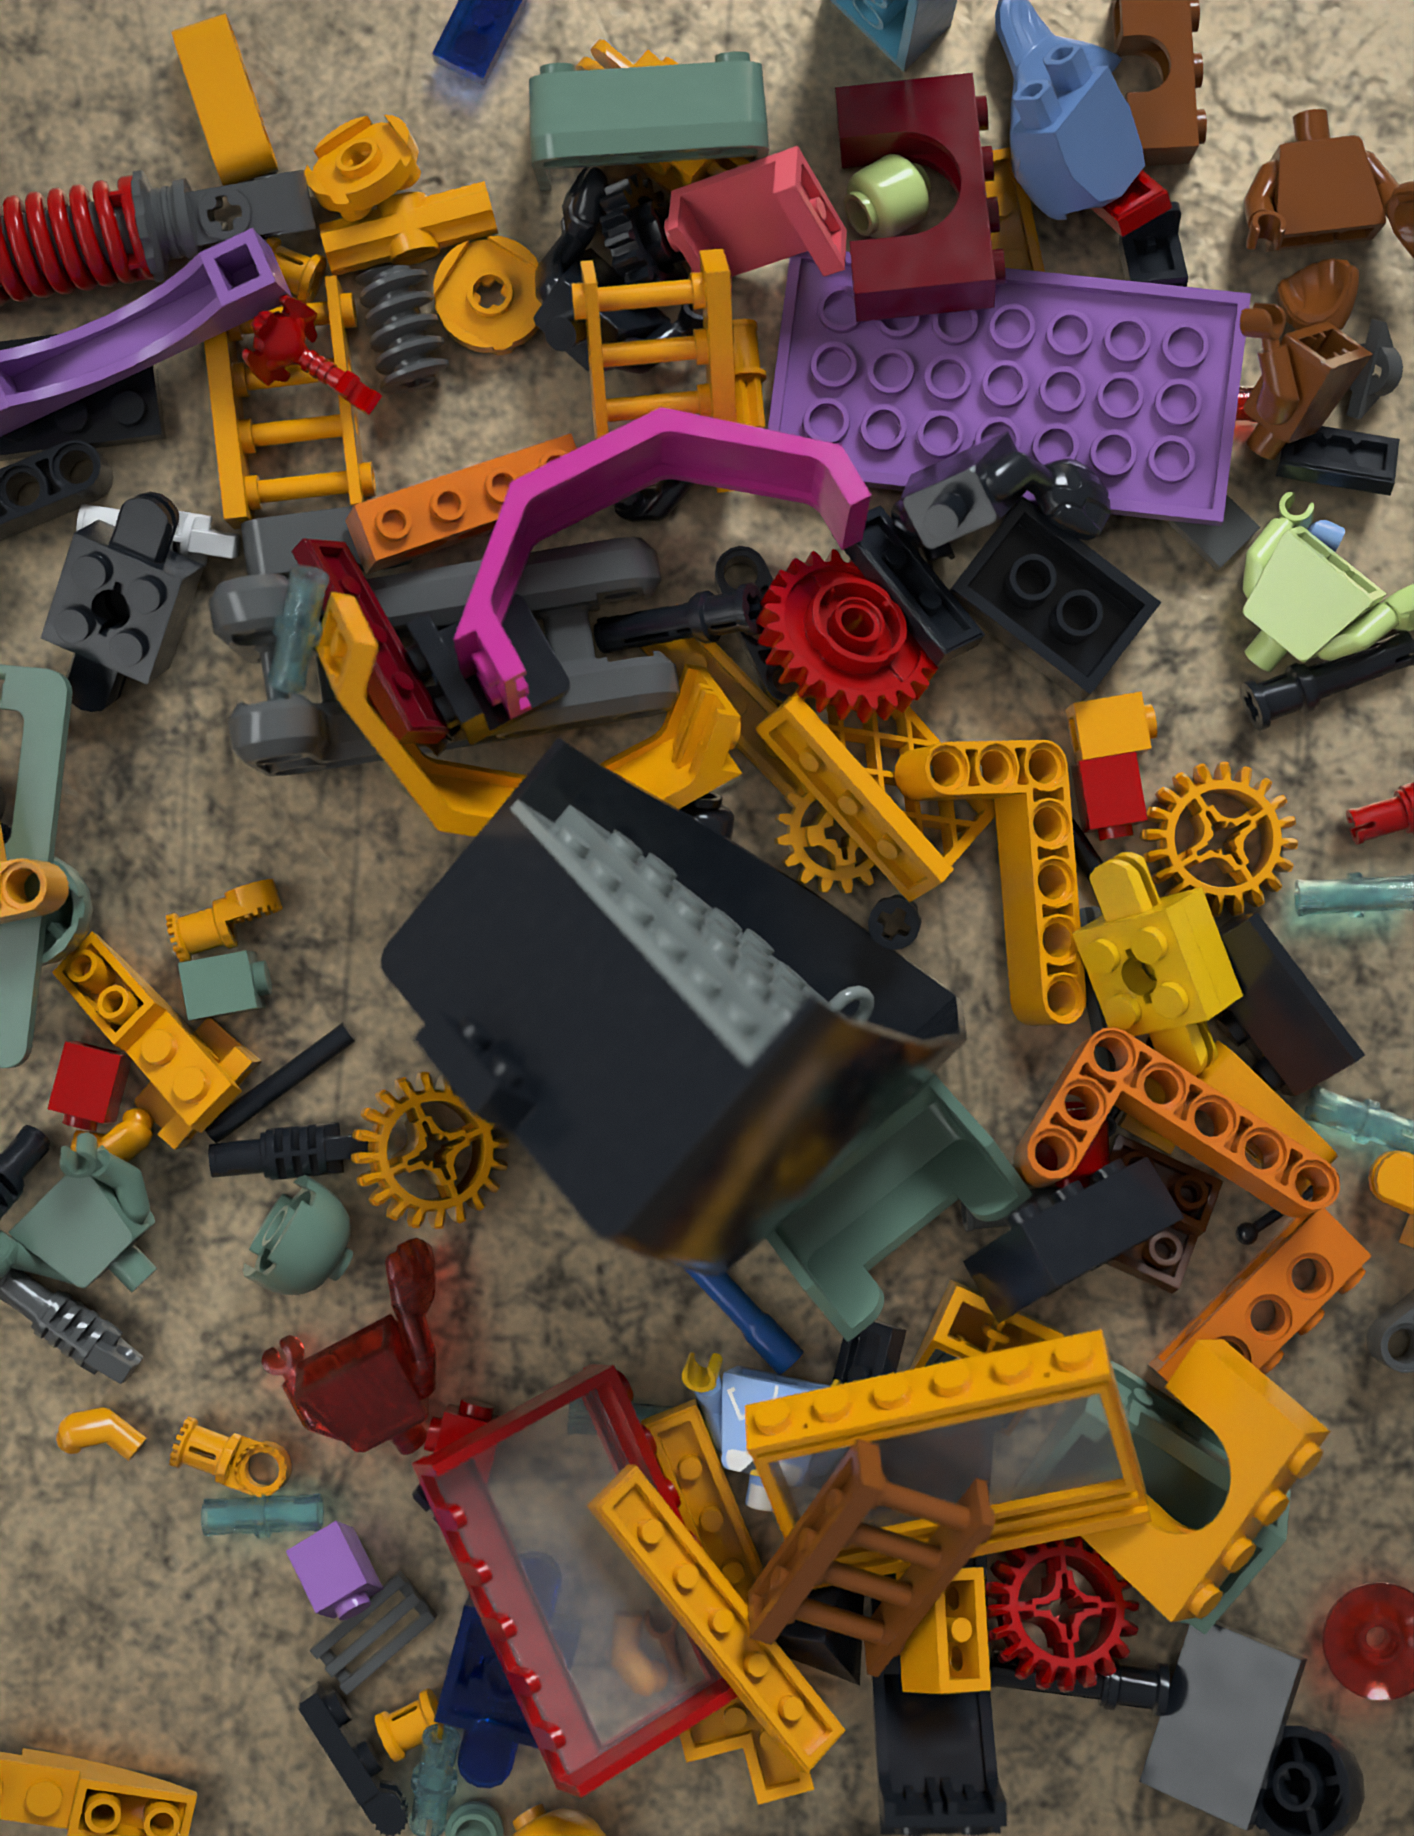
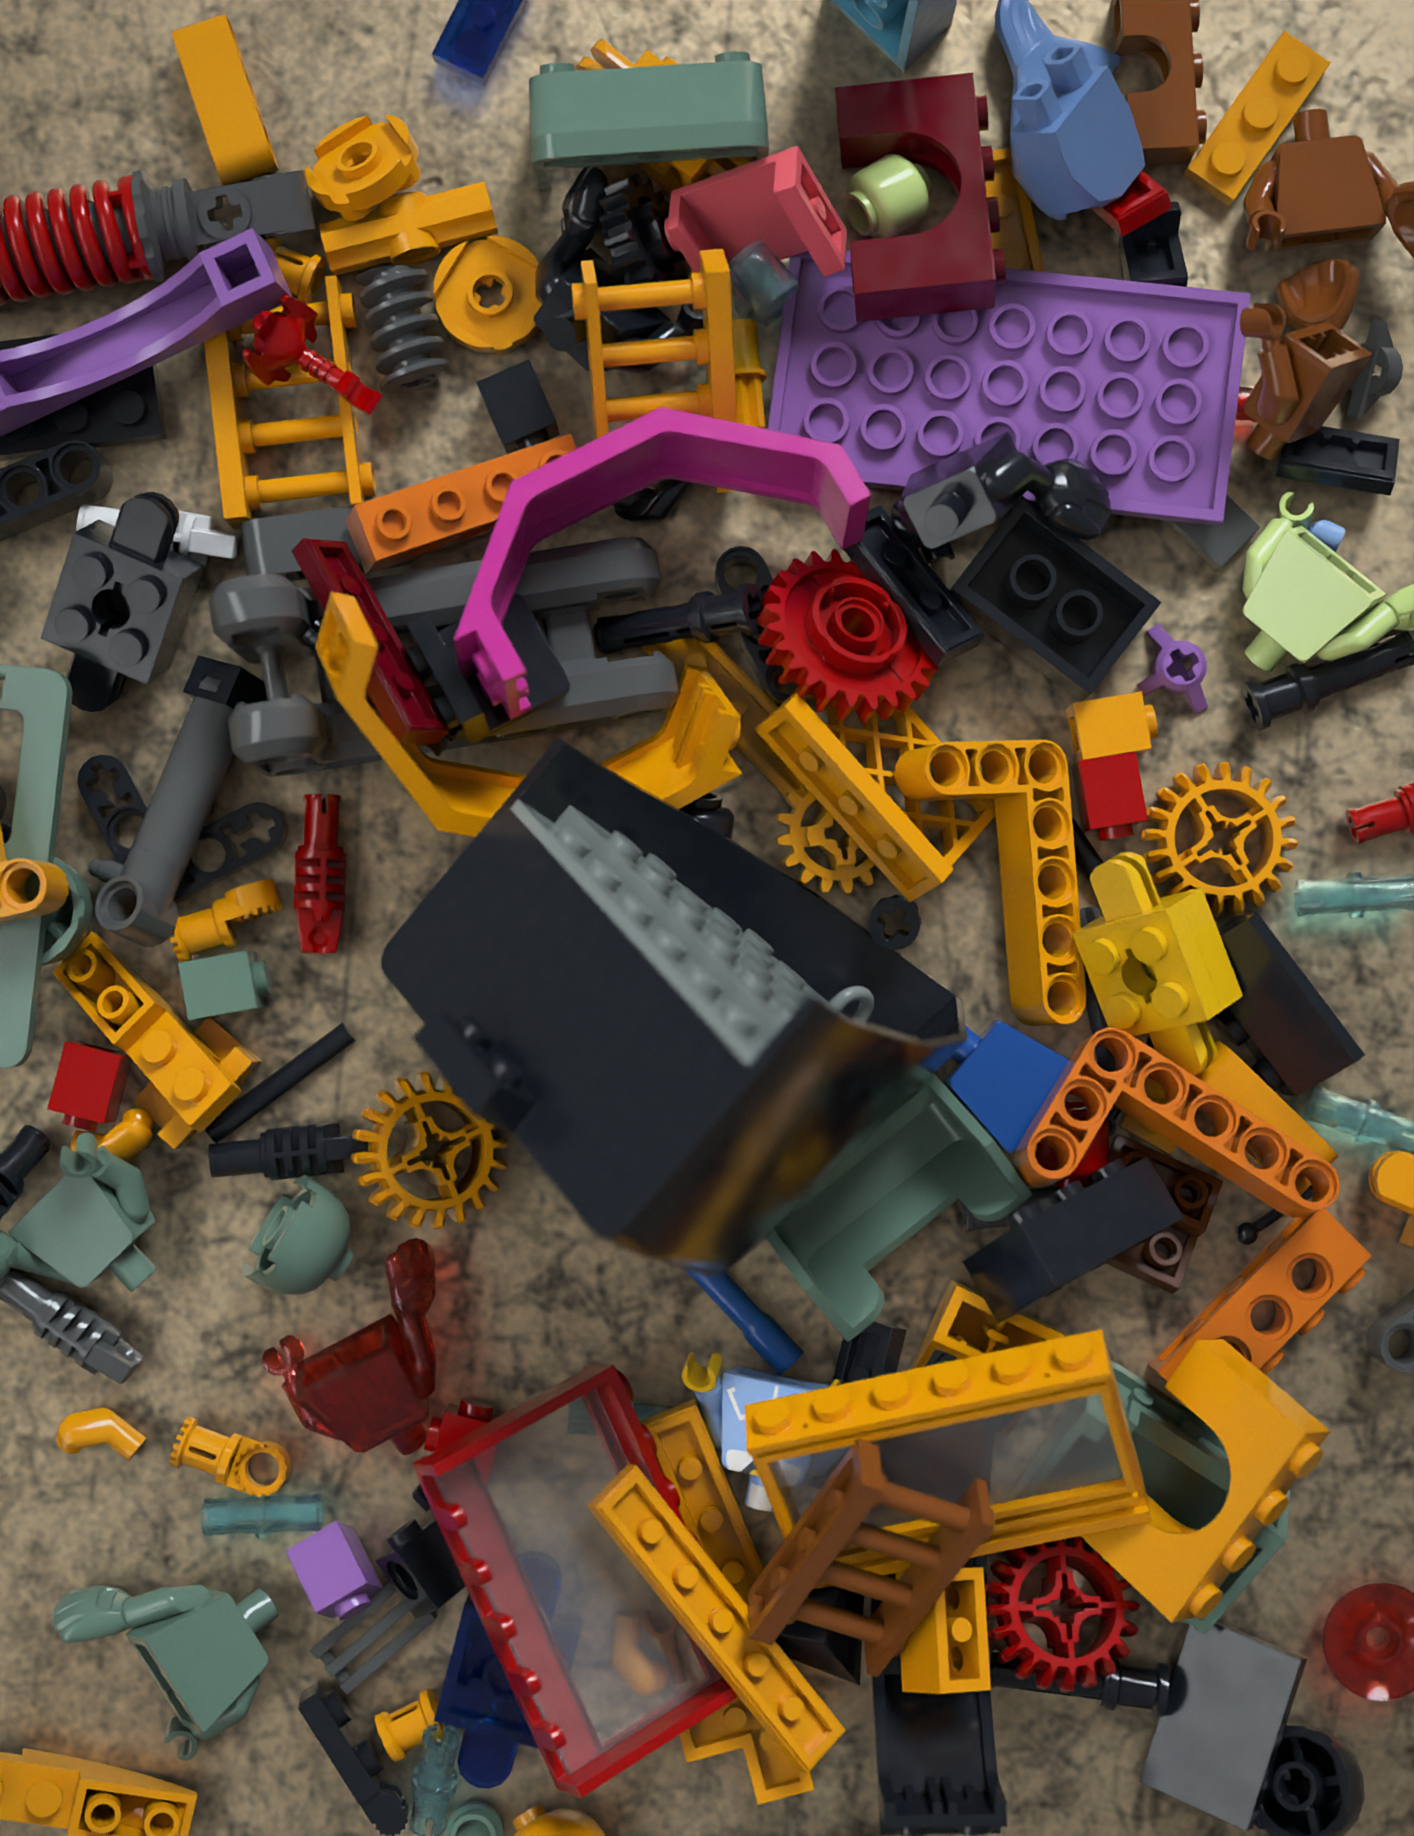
clear light blue pin [267,565,329,693] -> none
none -> sand green torso [52,1584,278,1761]
none -> black beam [77,755,289,904]
none -> dark grey piece [88,655,267,947]
none -> red hinge [293,793,347,955]
none -> black brick [376,1519,466,1618]
none -> black brick [476,359,560,454]
none -> clear light blue piece [728,238,800,327]
none -> blue torso [943,1020,1069,1154]
none -> medium lavender piece [1137,624,1208,714]
none -> light orange plate [1183,30,1331,207]

